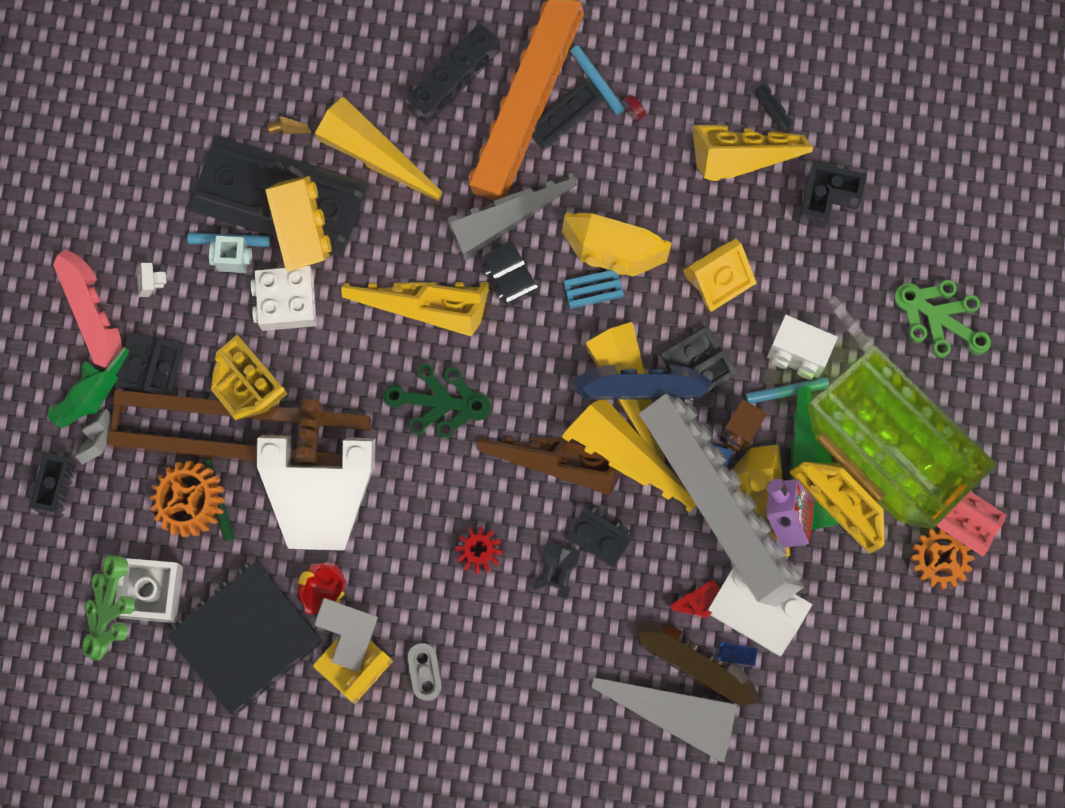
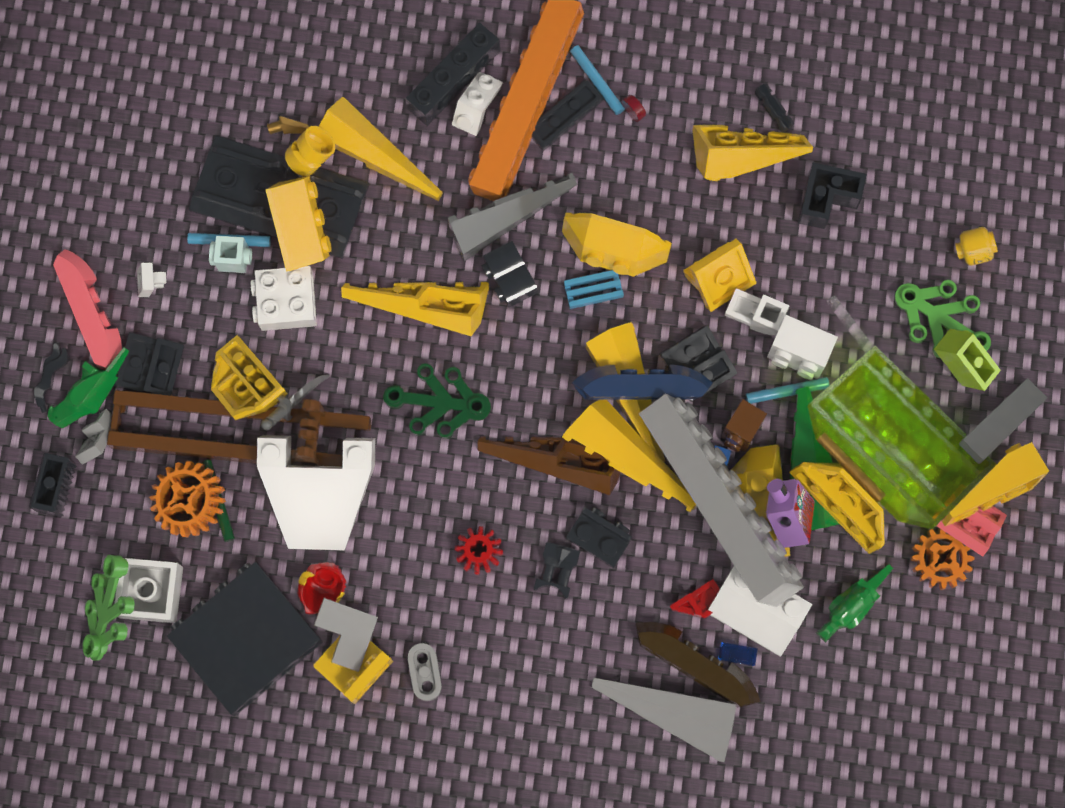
none -> black hair [34,343,70,413]
none -> dark grey piece [261,375,330,430]
none -> yellow wheel [285,126,335,176]
none -> white bracket [452,72,502,136]
none -> white brick [725,288,789,335]
none -> green animal [816,564,893,643]
none -> lime brick [934,329,1001,391]
none -> yellow wedge [942,442,1049,526]
none -> yellow head [955,227,998,266]
none -> dark grey tile [959,378,1047,464]

